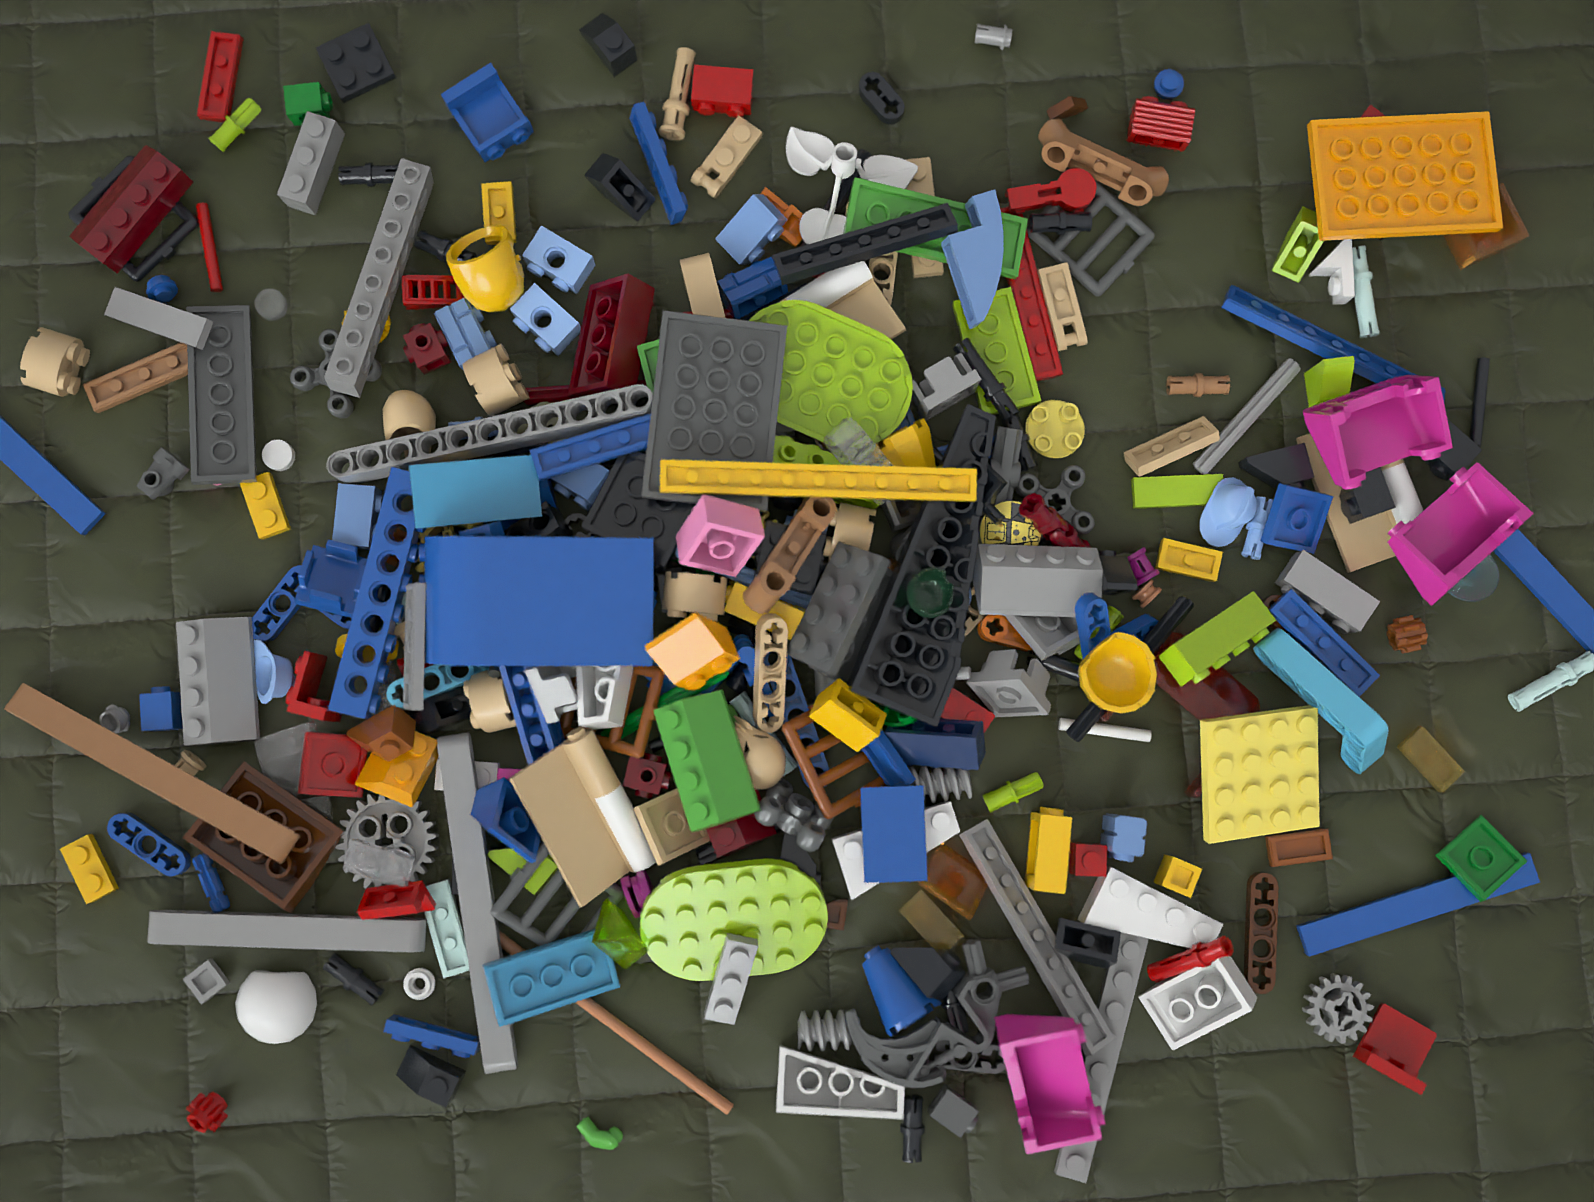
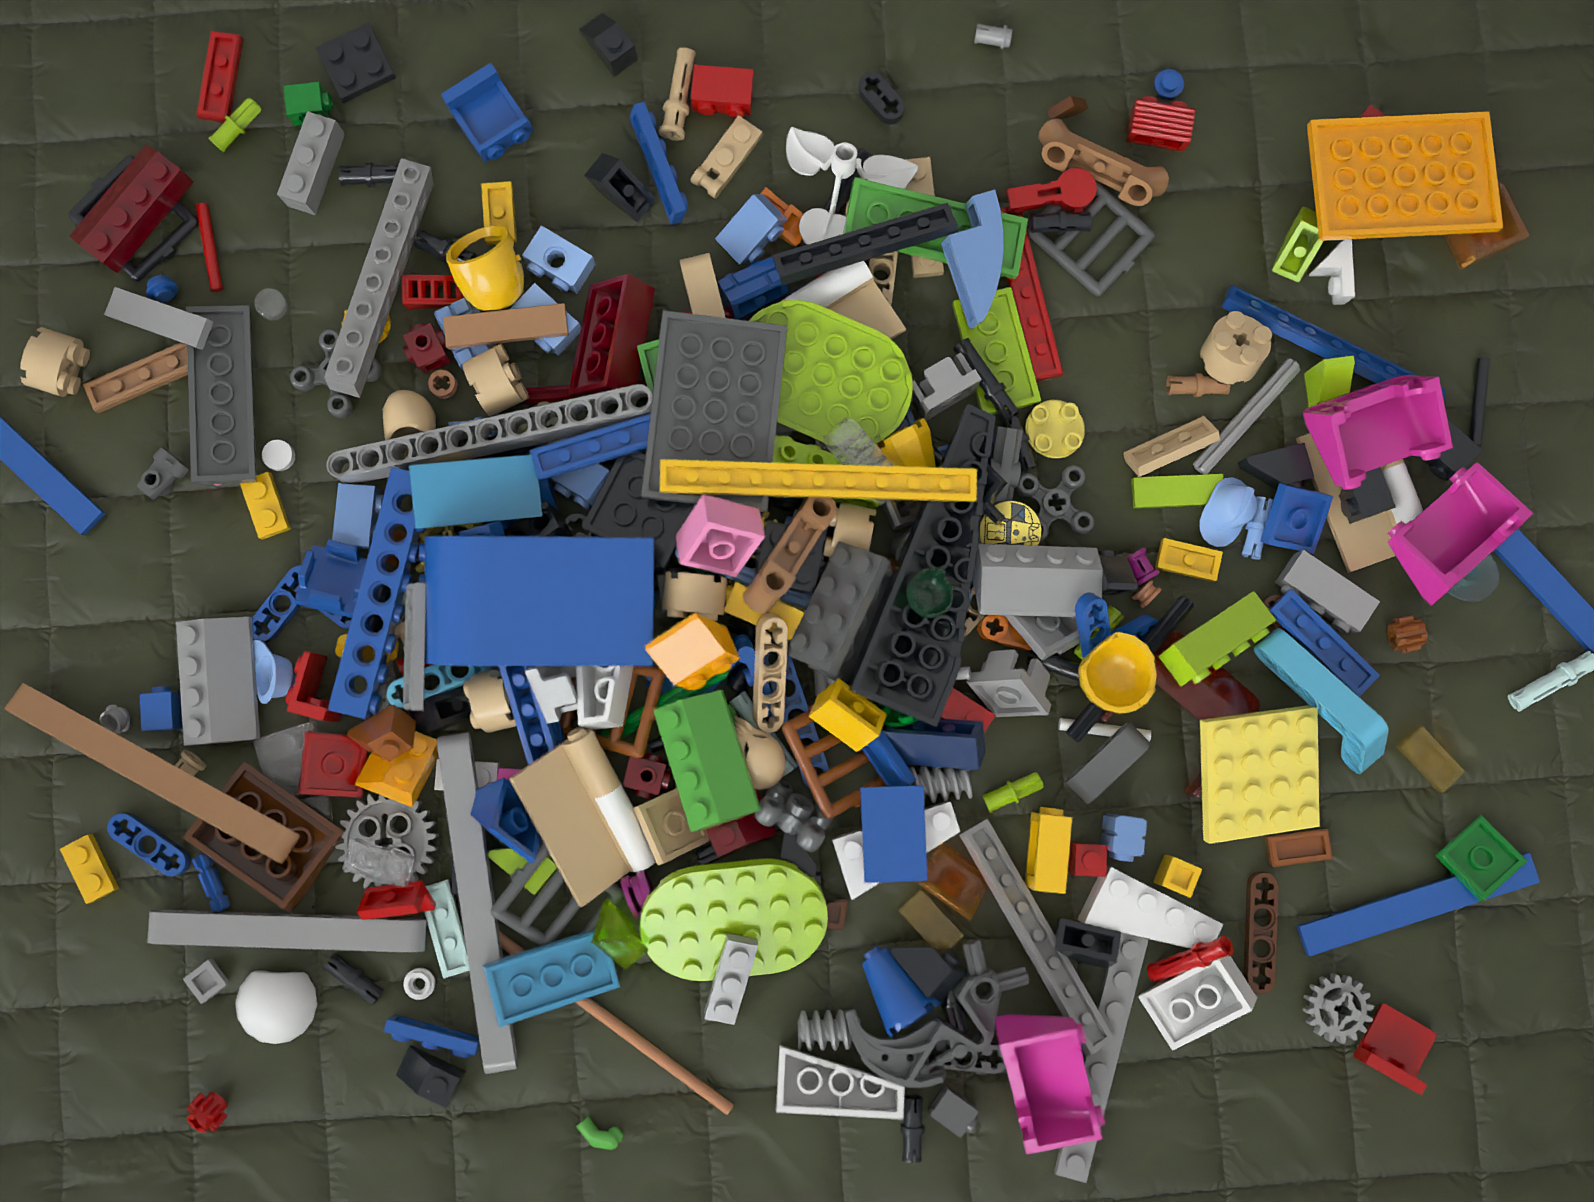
dark red piece [1019,493,1091,548] -> none
tan plate [1037,262,1087,351] -> none
light aqua pin [1352,246,1380,338] -> none
none -> nougat bush [428,370,458,399]
none -> medium nougat tile [443,303,569,349]
none -> dark grey beam [1065,721,1151,804]
none -> tan brick [1200,311,1272,384]

